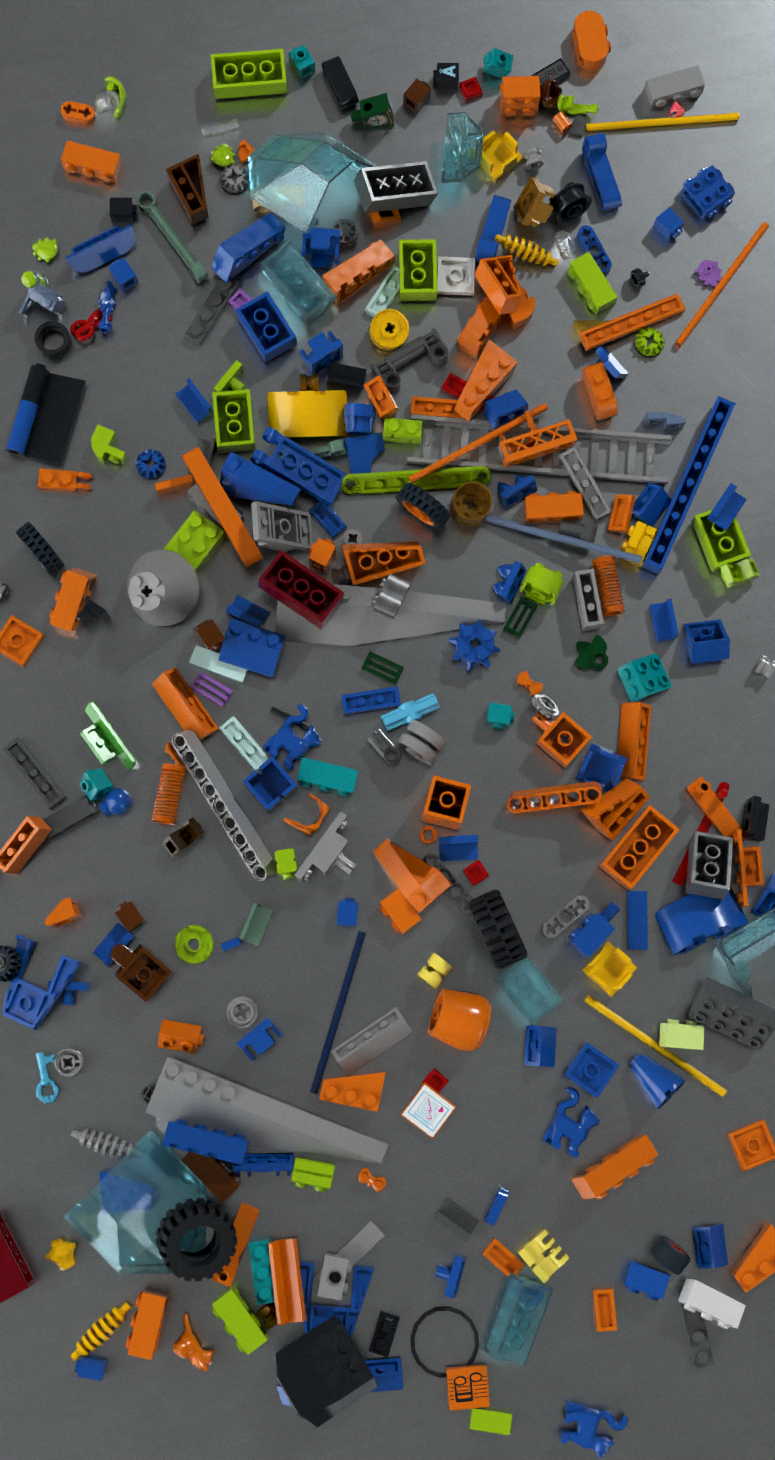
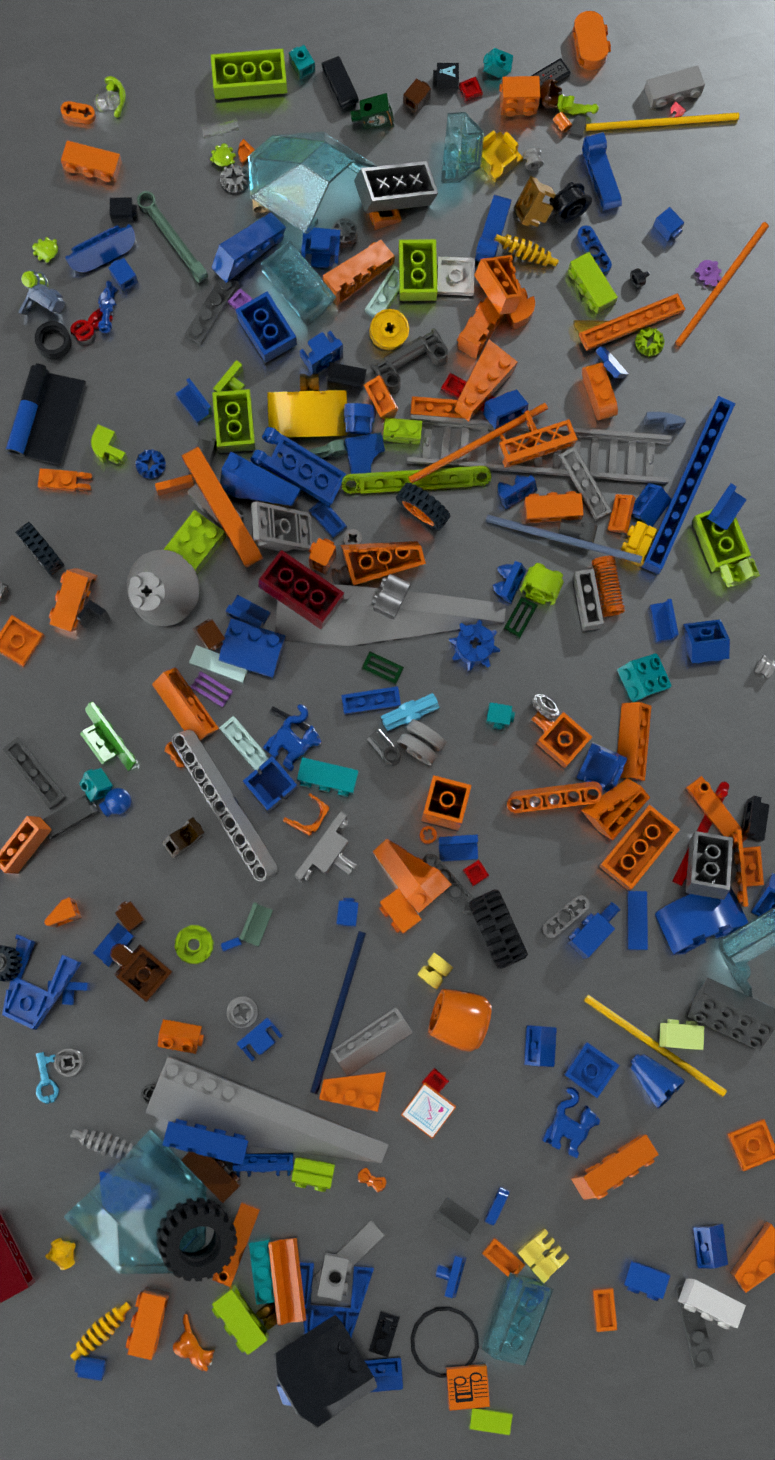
orange piece [151,763,186,825] -> none
reddish brown wedge [166,154,209,225] -> none
lime brick [274,848,298,880] -> none
pearl gold wheel [450,481,493,527] -> none
clear light blue brick [494,955,564,1026] -> none
orange piece [516,671,543,696] -> none
clear brick [552,230,576,260] -> none
blue animal [560,1401,628,1458] -> none
dark green plate [575,635,608,670] -> none
yellow panel [582,942,637,997] -> none
black wheel [651,1236,691,1275] -> none
blue brick [681,165,735,220] -> none

